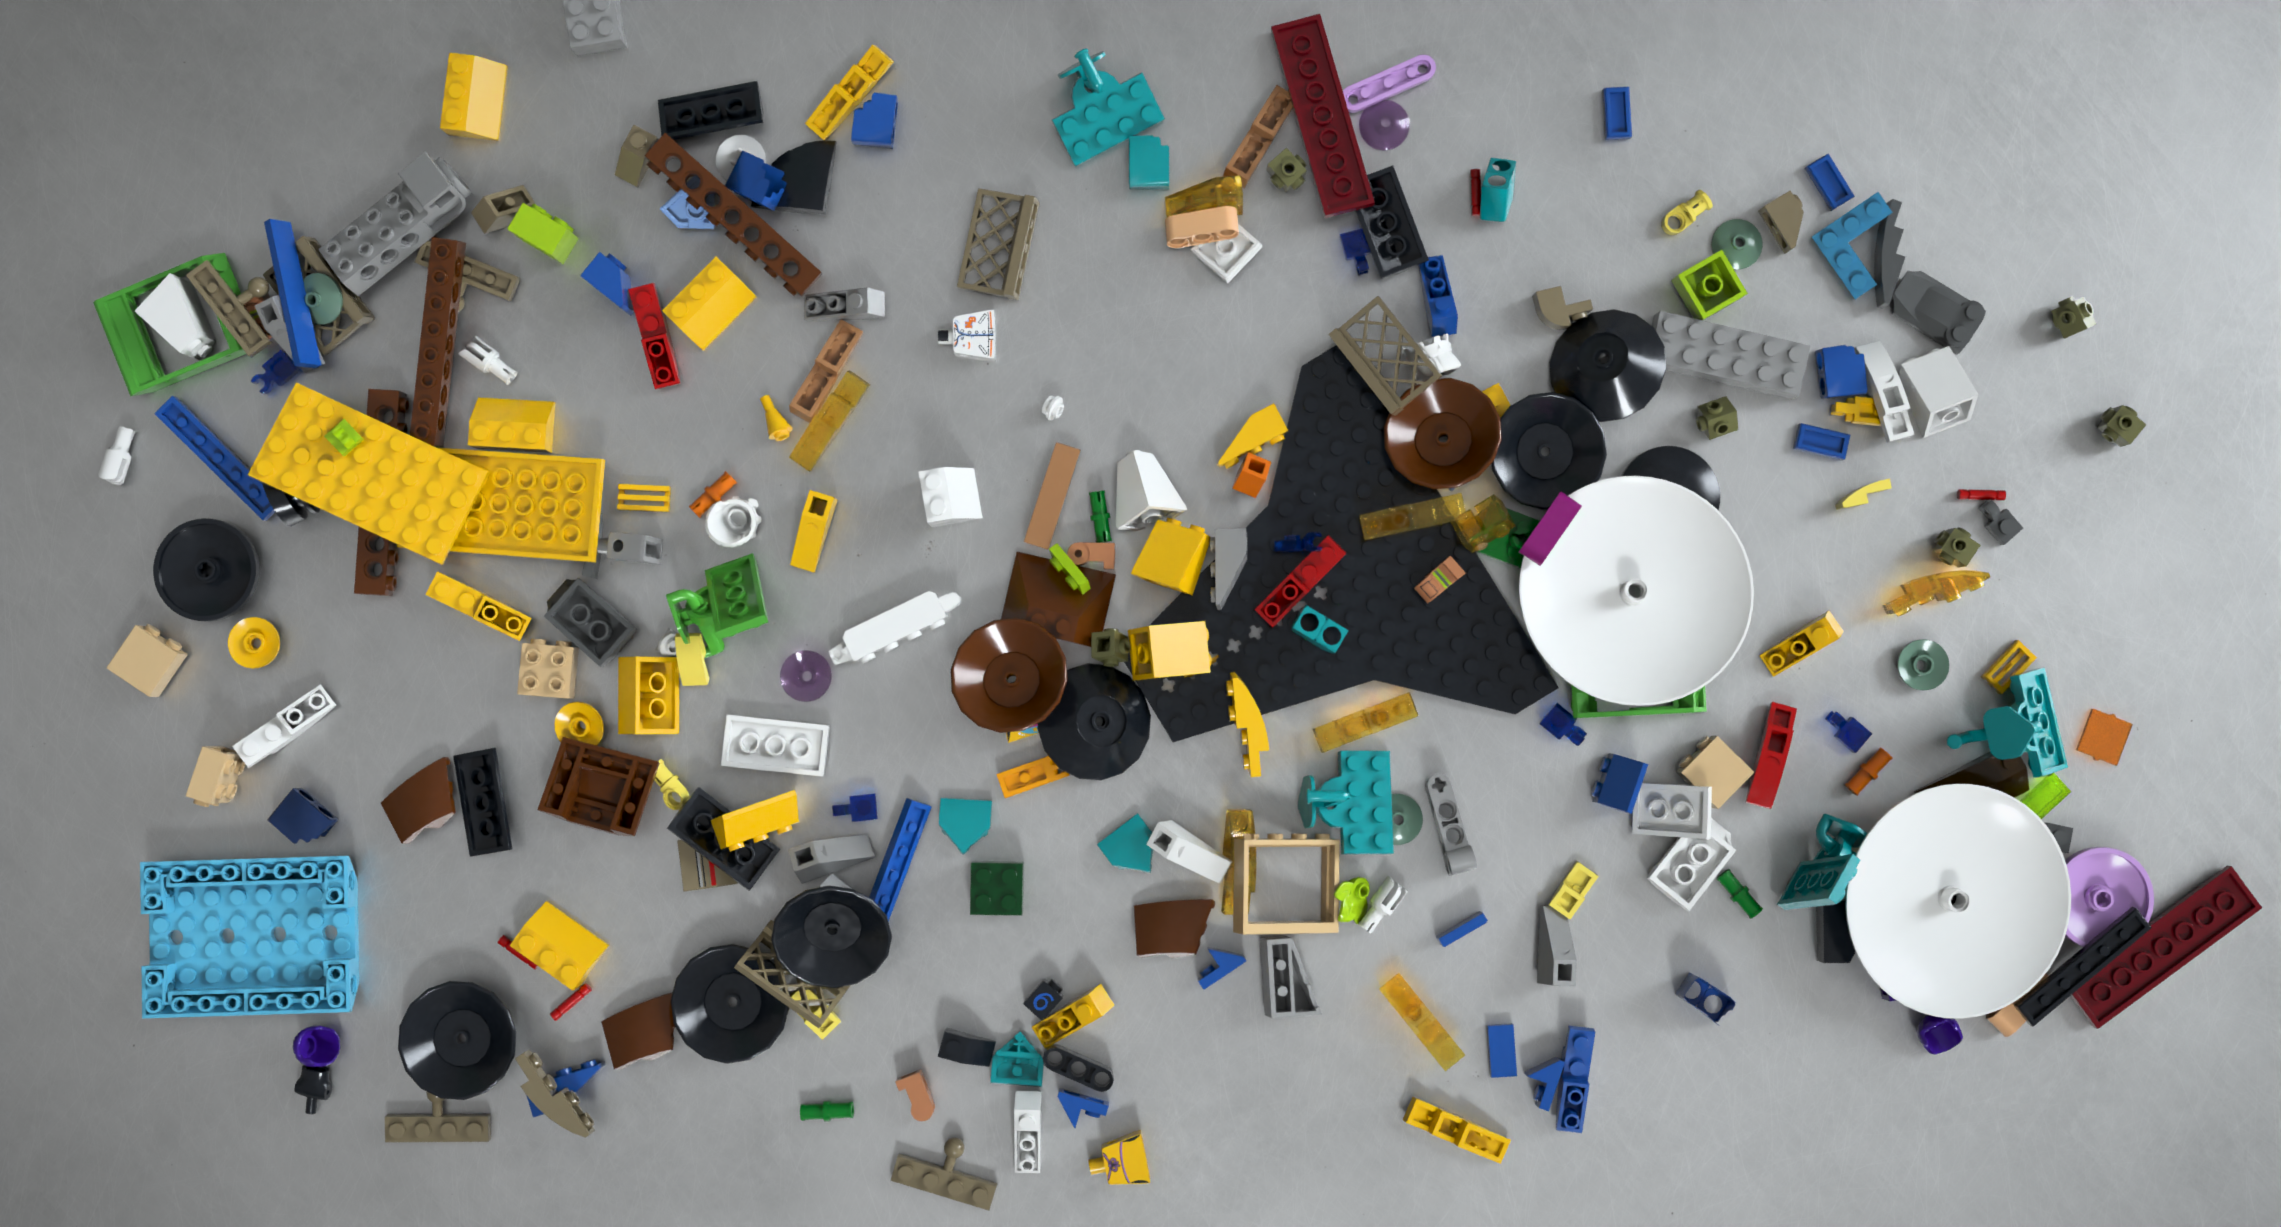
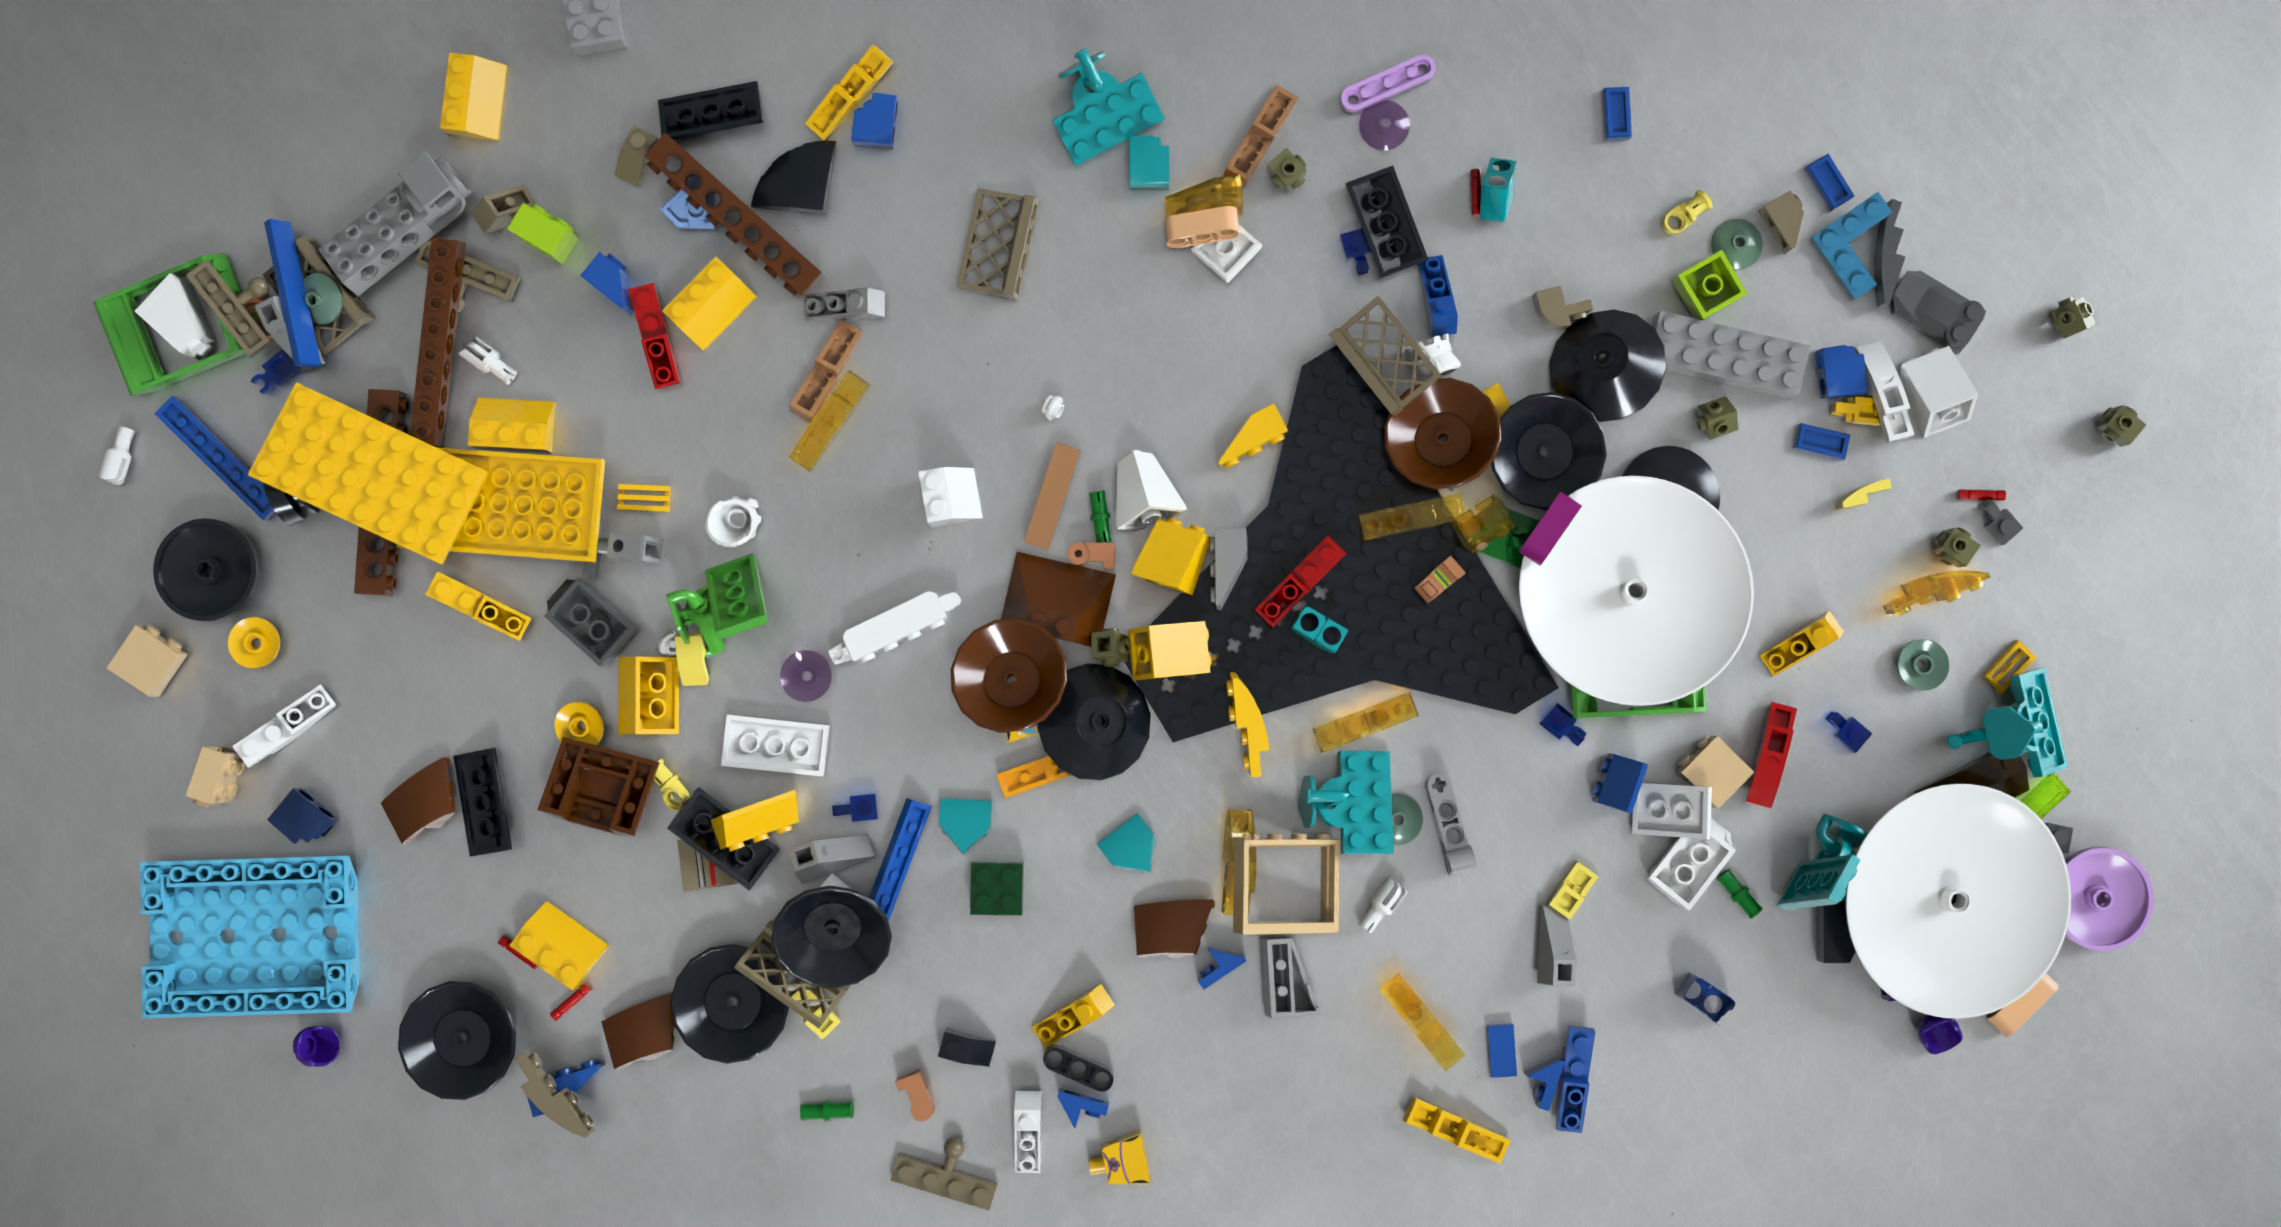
black piece [294,1065,332,1114] -> none
lime tile [324,419,364,456] -> none
dark tan plate [385,1092,491,1142] -> none
tan brick [517,639,579,699] -> none
orange pin [689,471,737,518] -> none
white piece [716,135,766,181] -> none
blue piece [725,150,787,211] -> none
yellow cone [760,395,793,442] -> none
yellow slope [790,490,838,573] -> none
white torso [938,310,996,362] -> none
teal slope [990,1032,1044,1087] -> none
black brick [1023,978,1064,1021] -> none
lime plate [1049,543,1091,595] -> none
white slope [1146,820,1232,883] -> none
orange brick [1232,452,1271,498] -> none
dark red plate [1271,14,1375,218] -> none
clear blue plate [1275,532,1322,552] -> none
lime plate [1334,877,1370,924] -> none
blue tile [1436,911,1488,947] -> none
orange pin [1845,747,1893,796] -> none
black tile [2014,907,2152,1027] -> none
dark red plate [2071,865,2262,1029] -> none
clear orange piece [2076,709,2133,766] -> none

